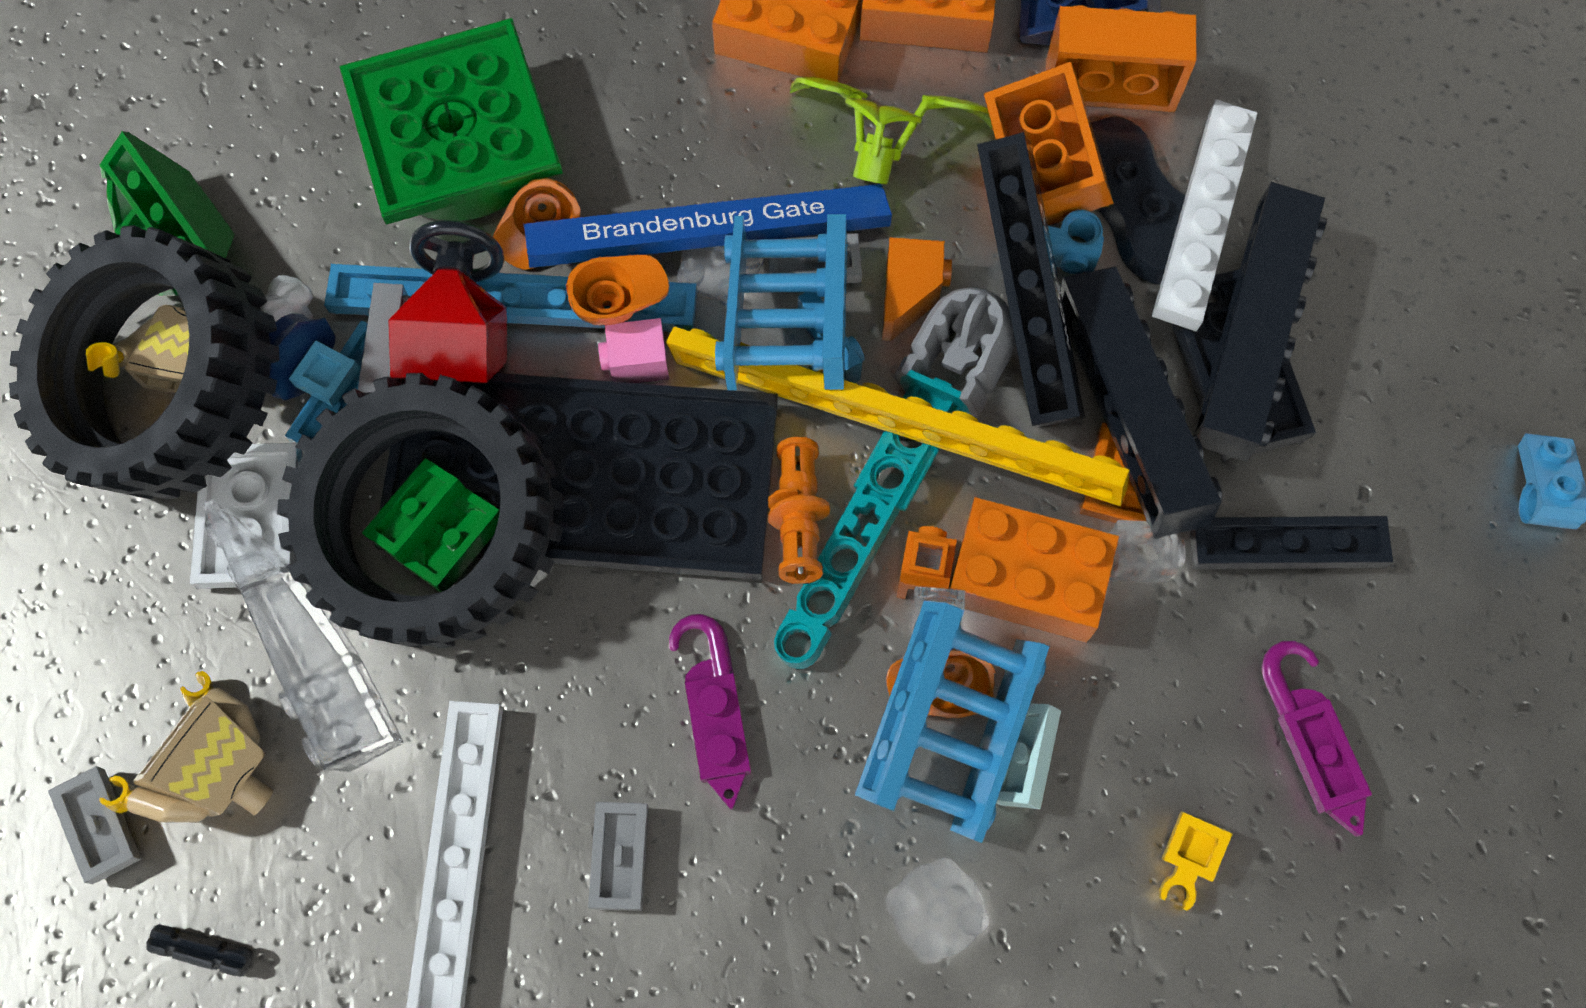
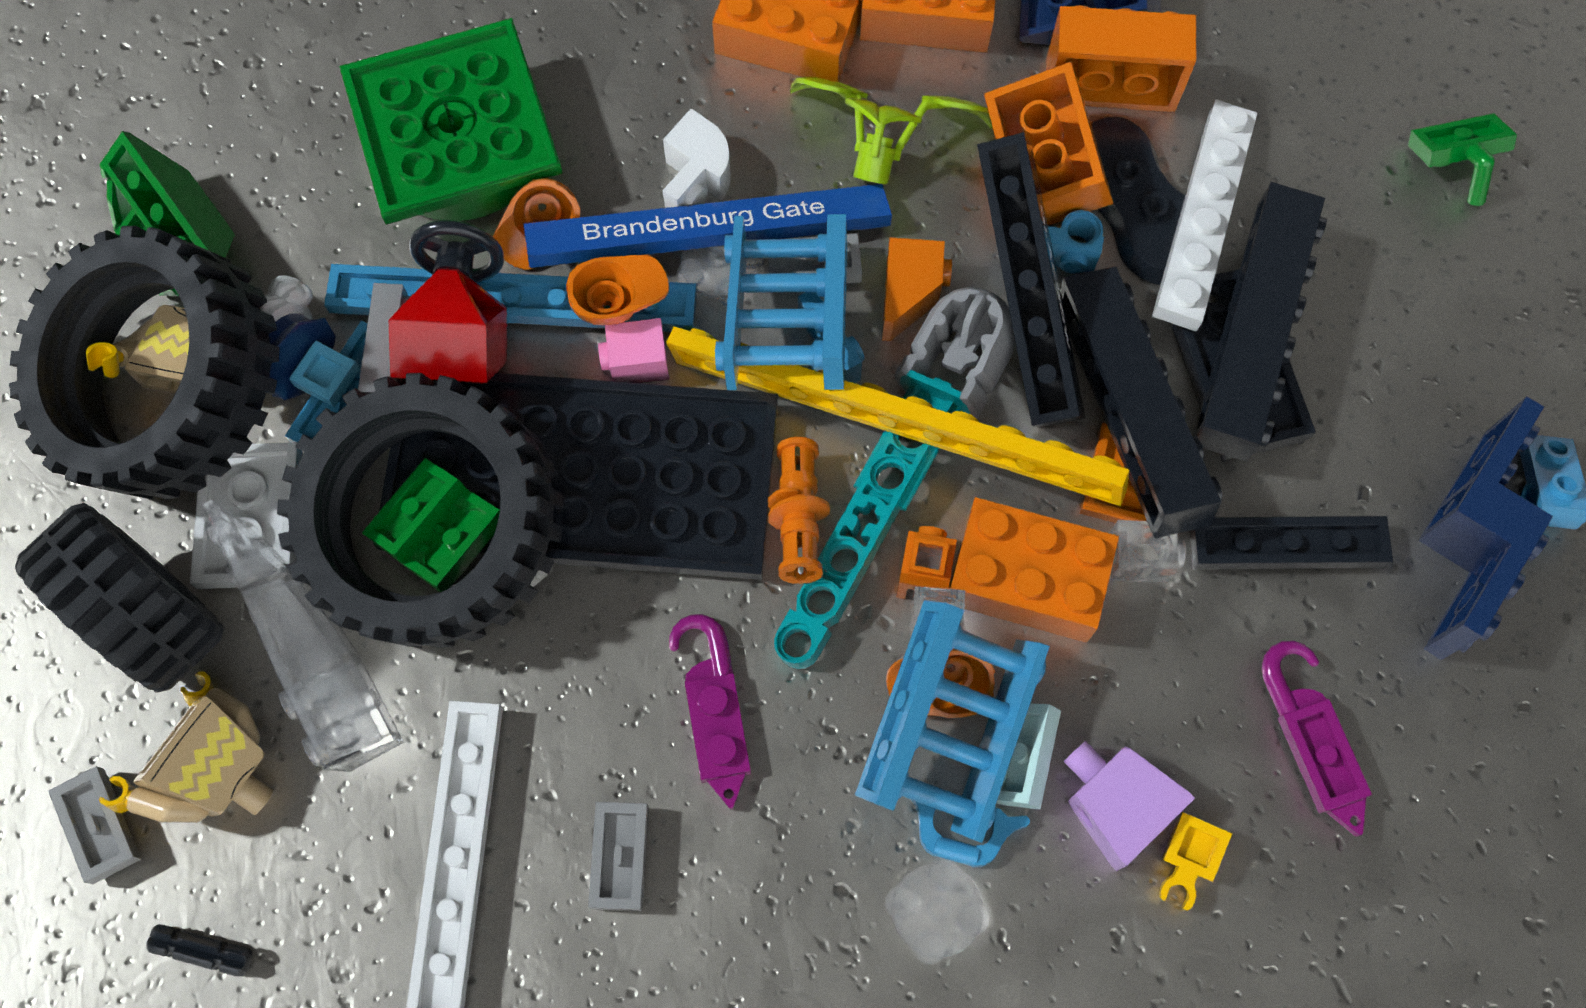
none -> black tyre [15,503,224,693]
none -> white brick [663,109,731,208]
none -> dark azure helmet [910,799,1030,868]
none -> lavender torso [1064,740,1195,871]
none -> green plate [1408,113,1517,206]
none -> dark blue bracket [1418,396,1553,660]

